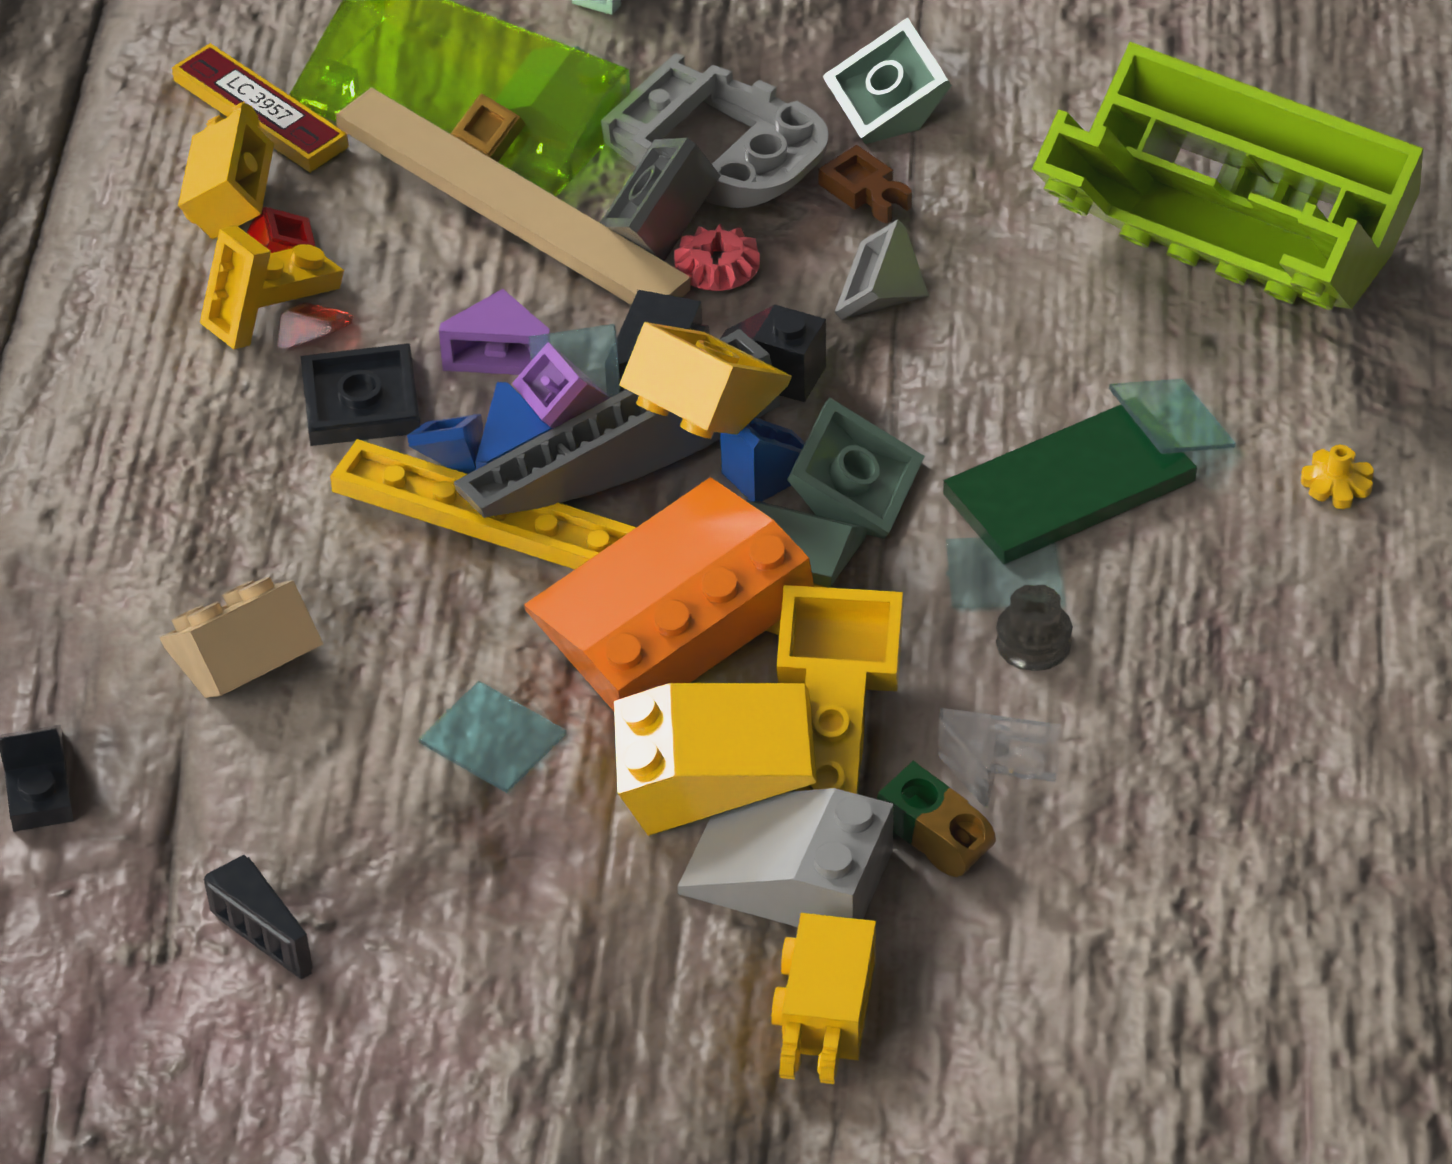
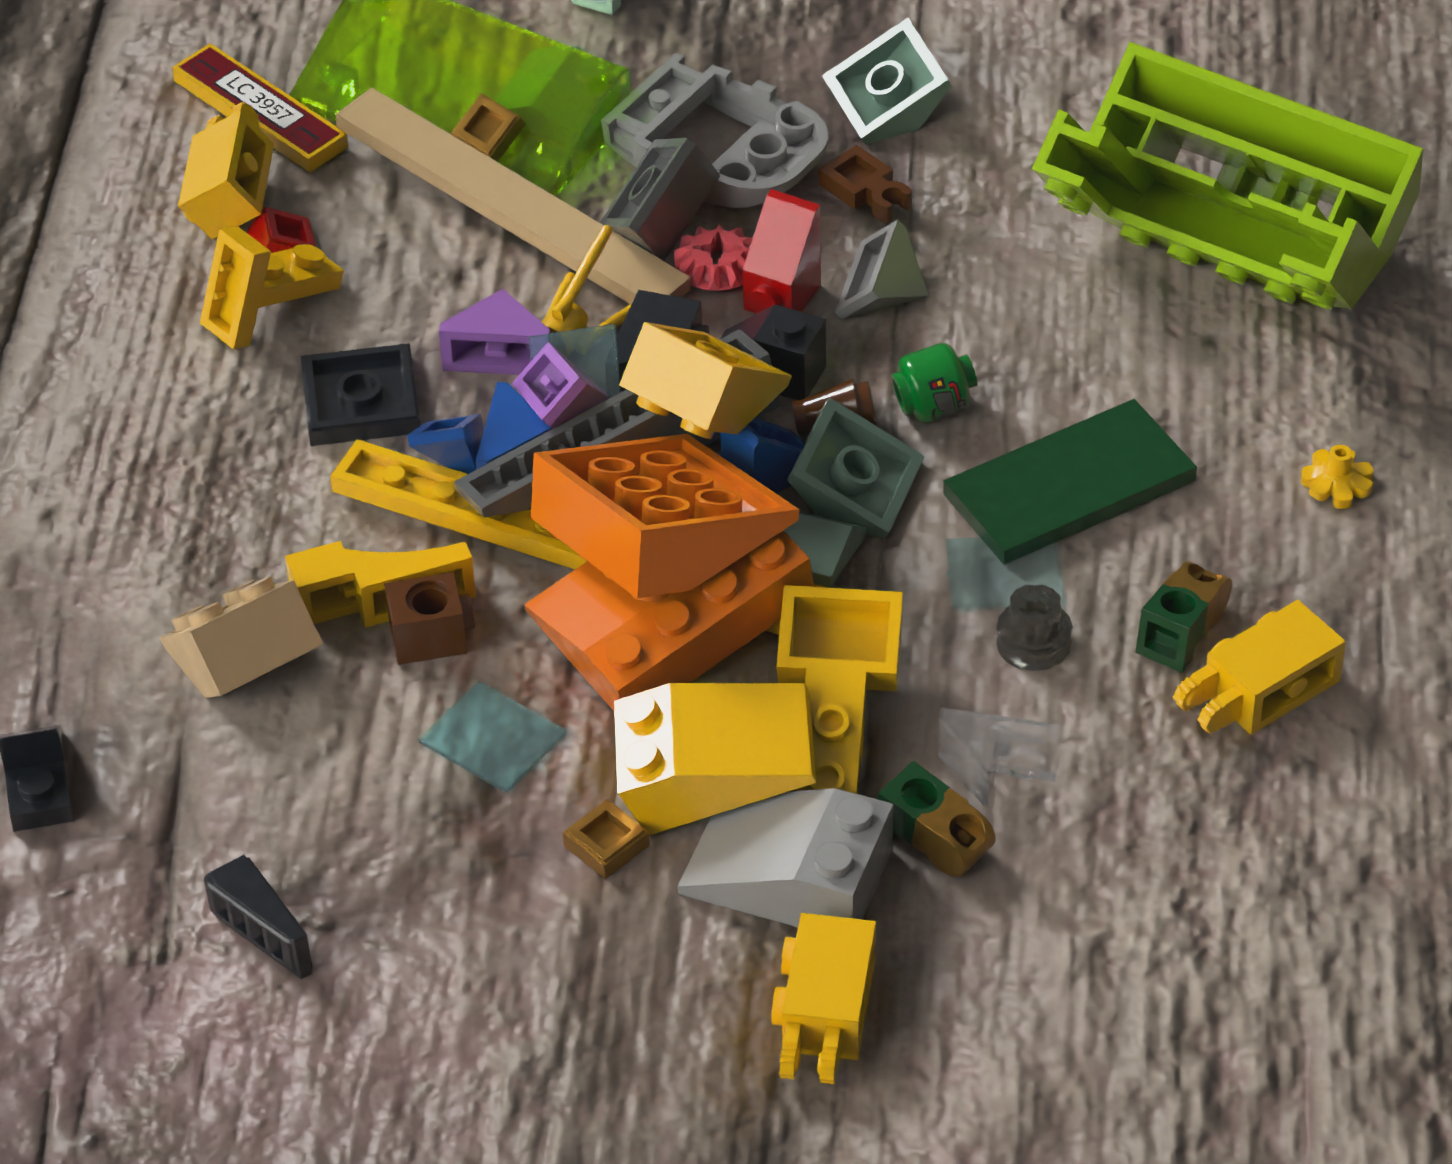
clear red slope [277,302,353,349] -> none
clear light blue window [1109,379,1236,454] -> none
none -> yellow slope [285,541,476,628]
none -> reddish brown brick [384,572,475,665]
none -> orange slope [531,434,799,602]
none -> yellow plant [541,225,632,358]
none -> pearl gold tile [563,799,650,879]
none -> slope [743,189,821,314]
none -> reddish brown cone [792,378,877,434]
none -> green head [891,343,978,423]
none -> dark green leg [1135,561,1232,673]
none -> yellow hinge [1172,599,1346,735]

